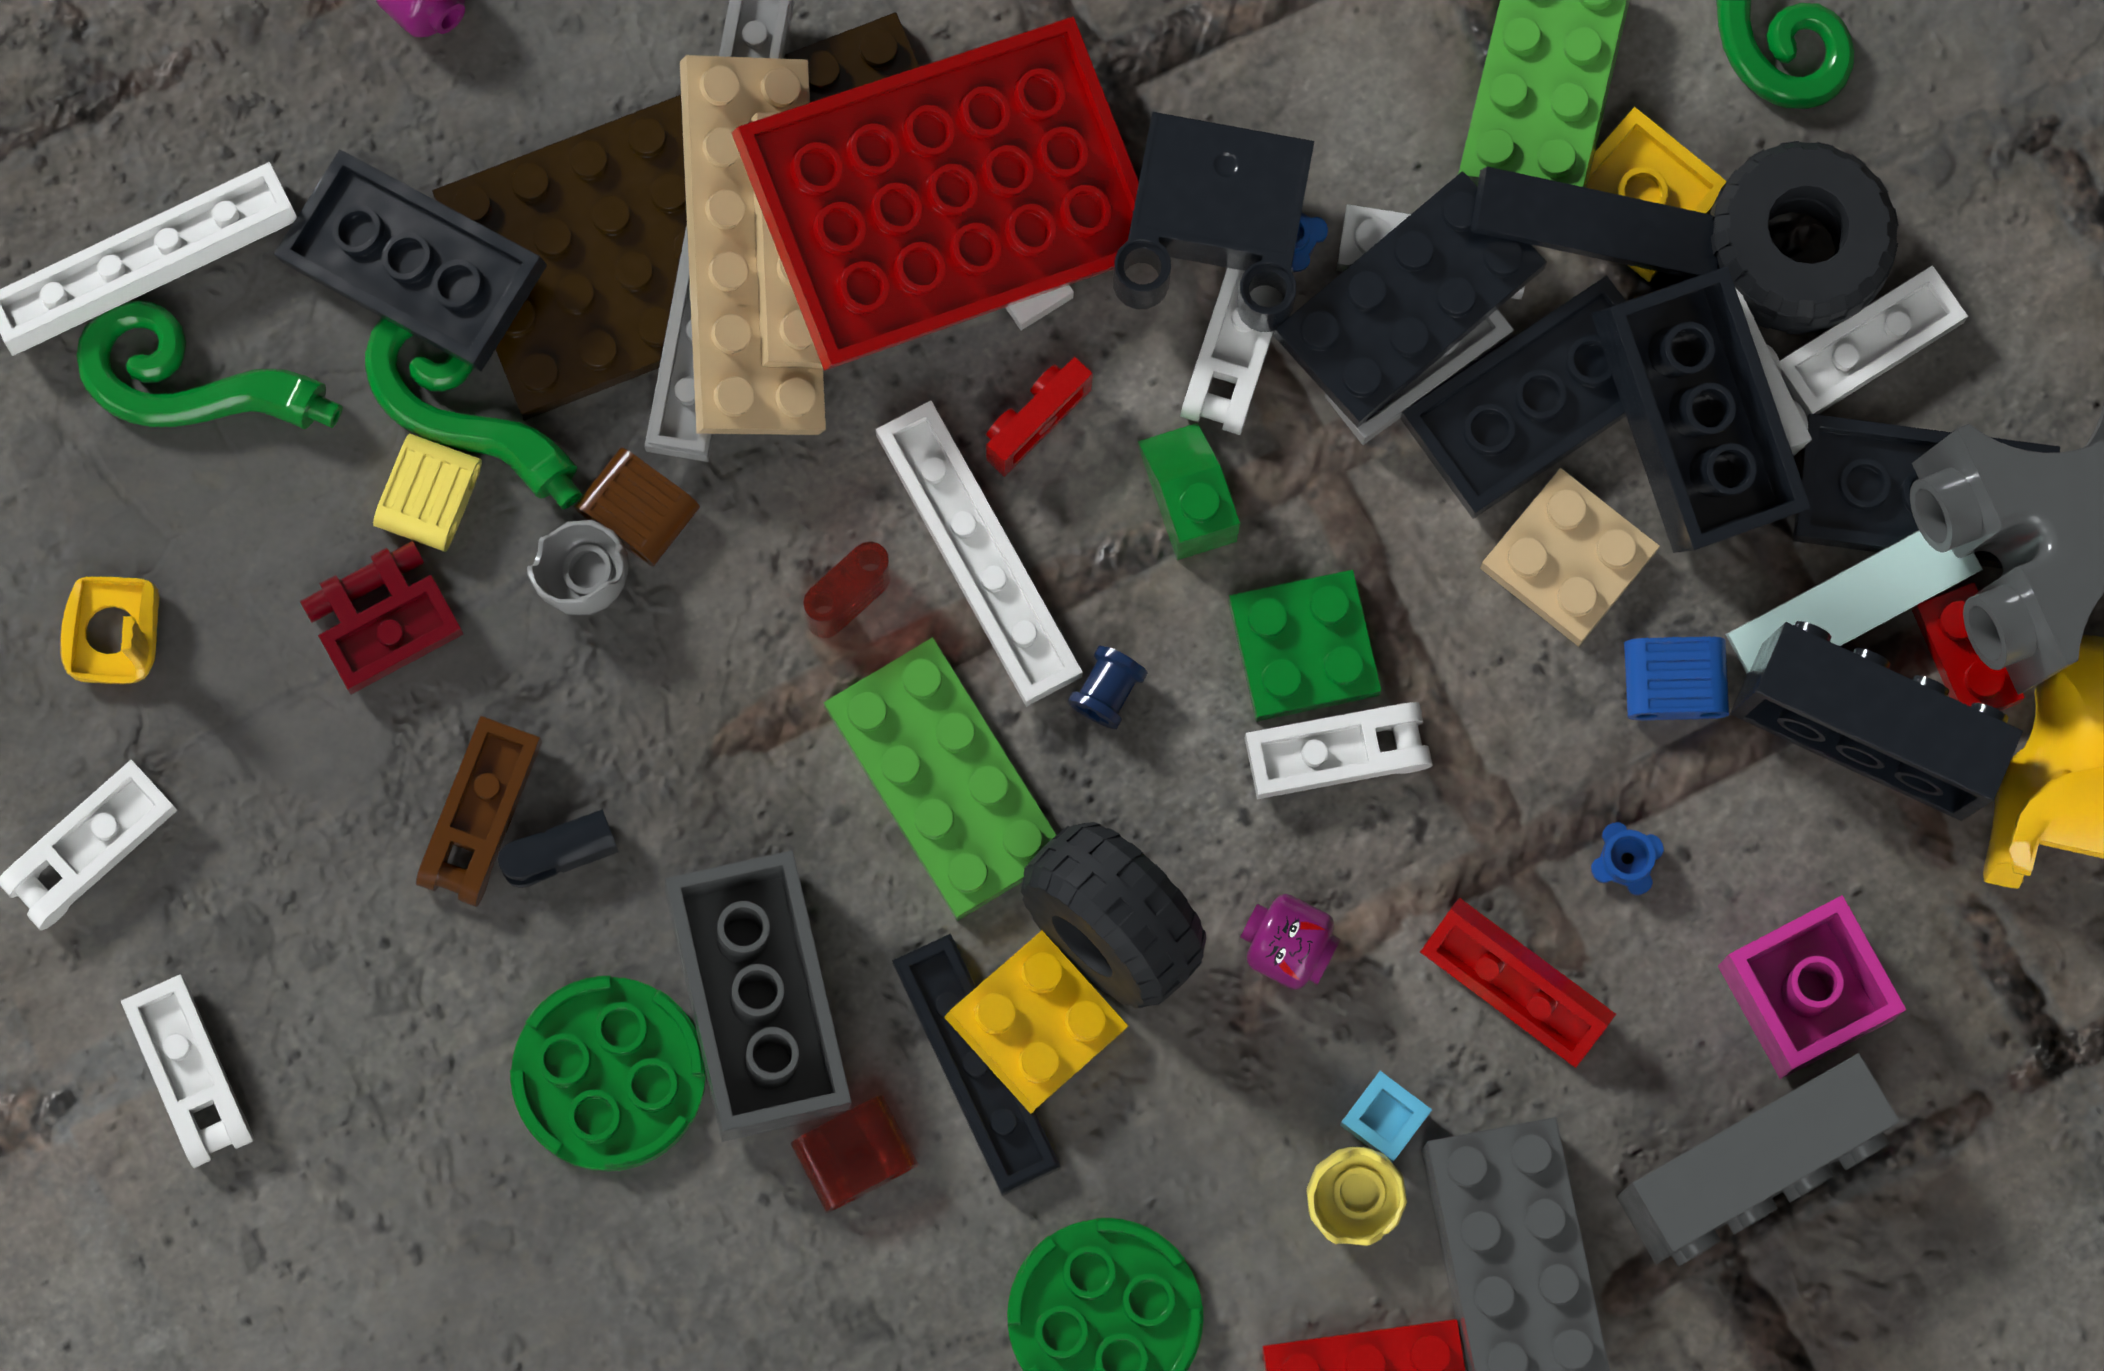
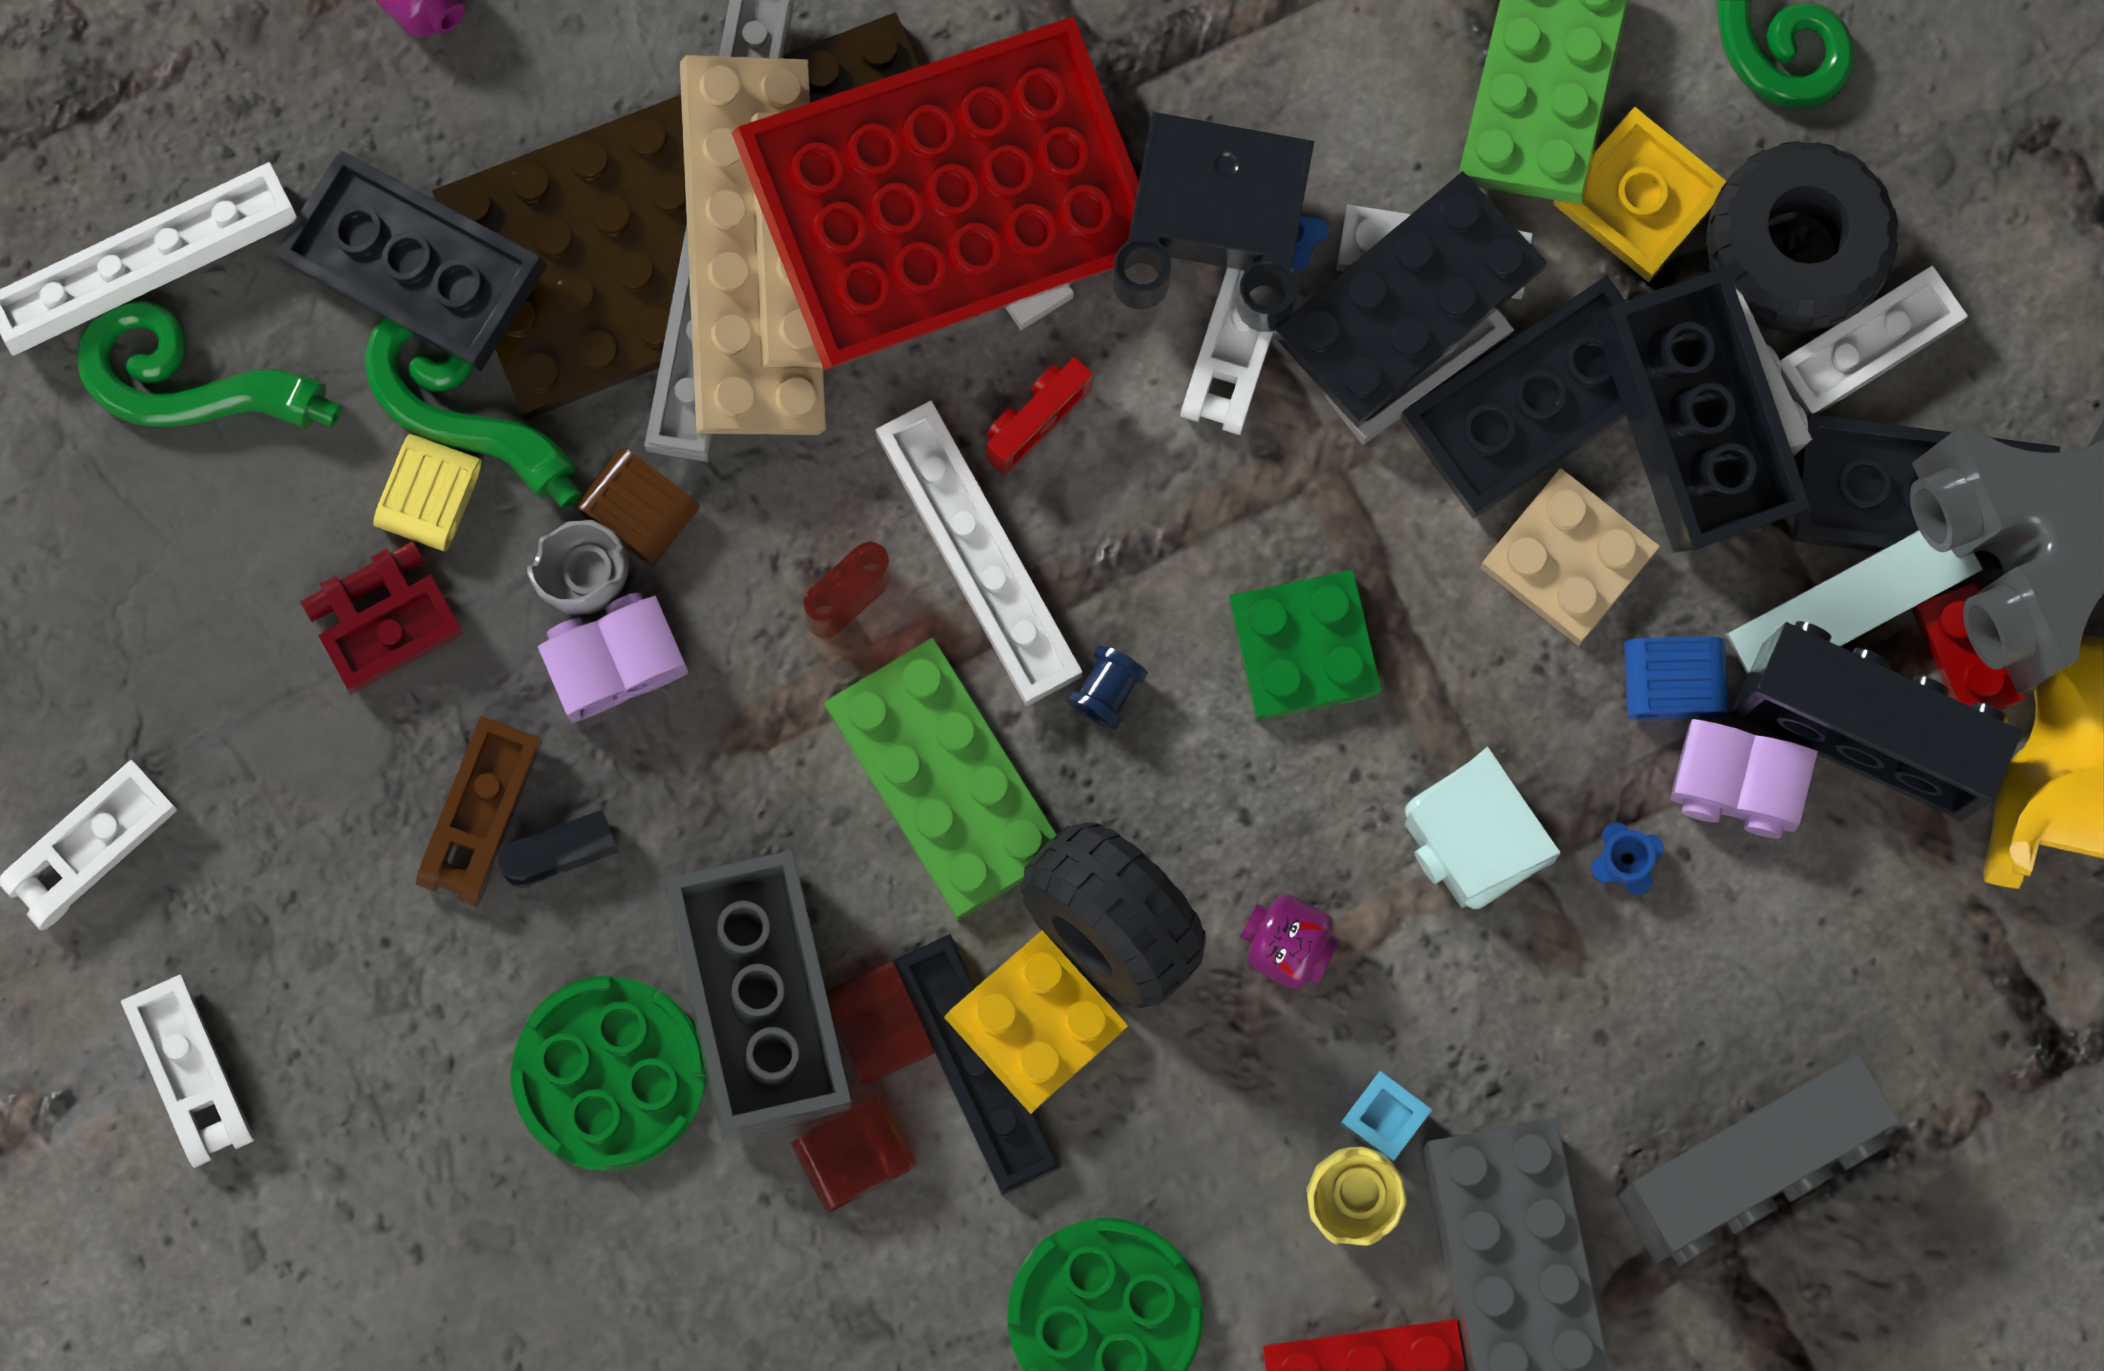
yellow piece [60,576,160,684] -> none
green slope [1137,423,1240,561] -> none
white plate [1245,702,1433,799] -> none
red plate [1420,898,1616,1068] -> none
black tile [1471,166,1718,278] -> none
dark pink brick [1718,895,1907,1080] -> none
none -> lavender brick [537,593,689,723]
none -> clear red piece [825,961,934,1086]
none -> light aqua torso [1405,746,1560,909]
none -> lavender brick [1670,719,1818,839]

